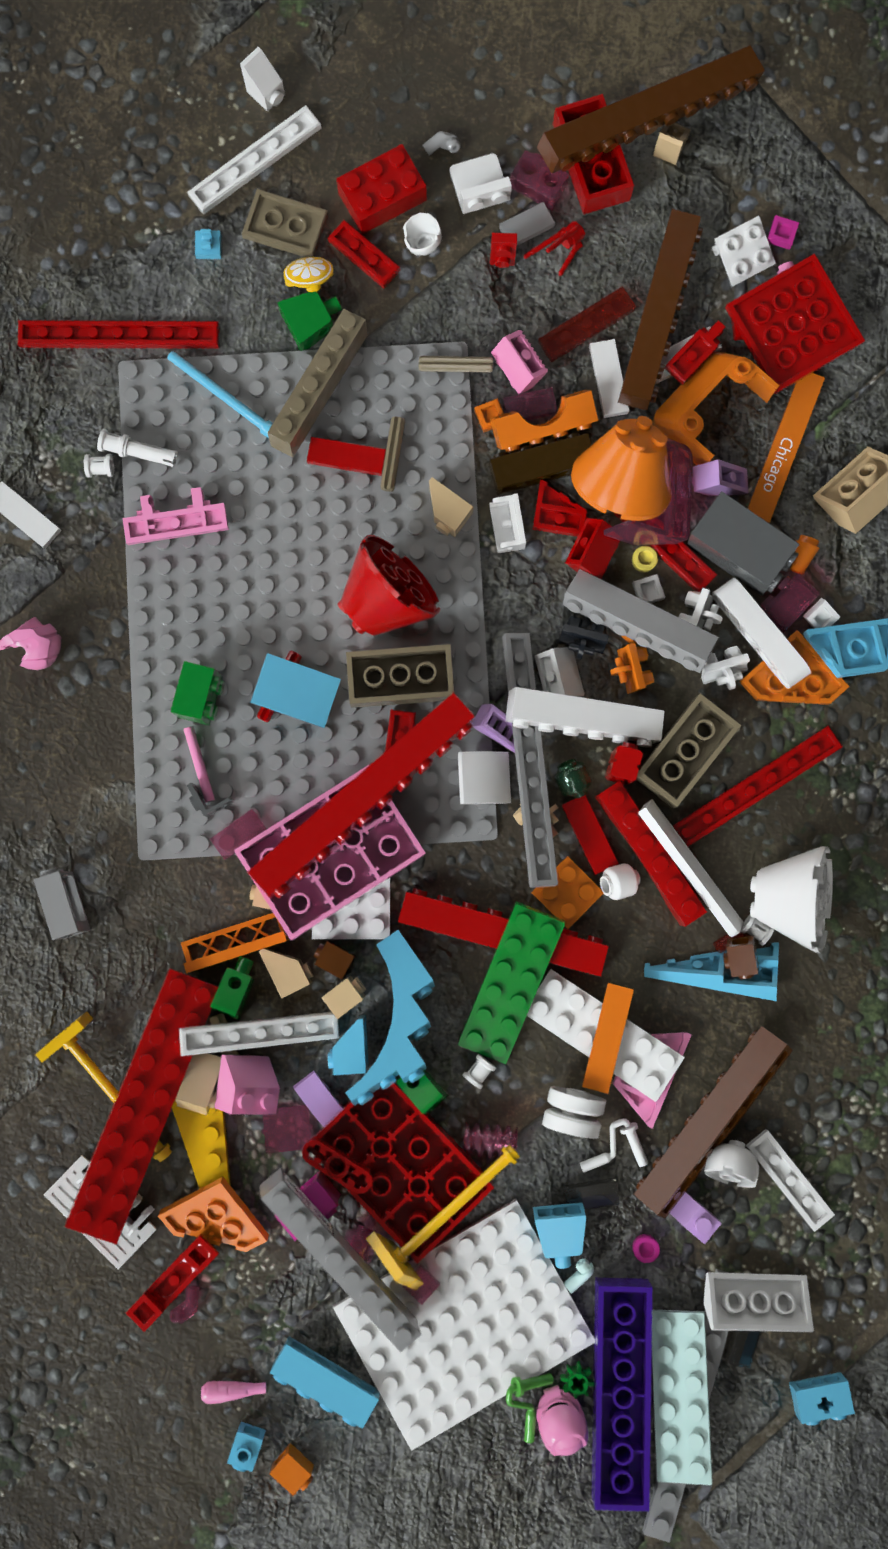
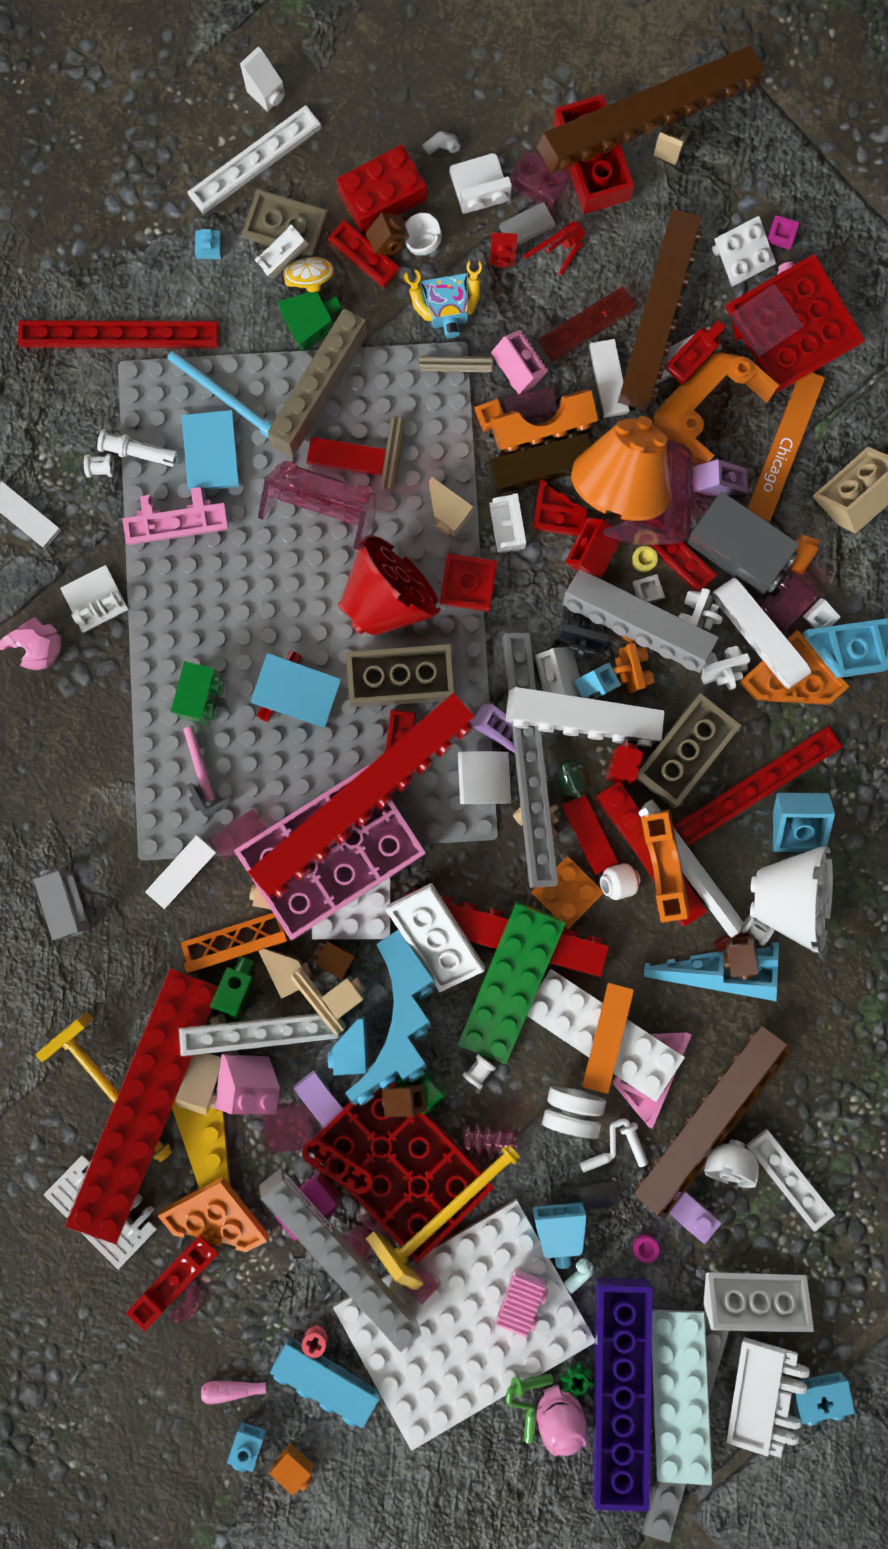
none -> white hinge [60,565,128,633]
none -> white tile [145,834,217,909]
none -> medium azure tile [181,410,240,492]
none -> white hinge [254,224,309,280]
none -> clear pink windscreen [258,461,376,550]
none -> tan axle [290,968,346,1035]
none -> coral bush [302,1325,328,1358]
none -> reddish brown brick [366,213,410,256]
none -> reddish brown brick [382,1084,427,1117]
none -> white tile [386,883,485,992]
none -> torso [404,260,482,338]
none -> red plate [439,553,497,612]
none -> bright pink brick [496,1268,549,1337]
none -> medium azure brick [574,663,621,699]
none -> orange arch [641,810,690,923]
none -> white hinge [726,1337,810,1458]
none -> clear pink plate [730,284,803,358]
none -> medium azure slope [773,793,835,852]

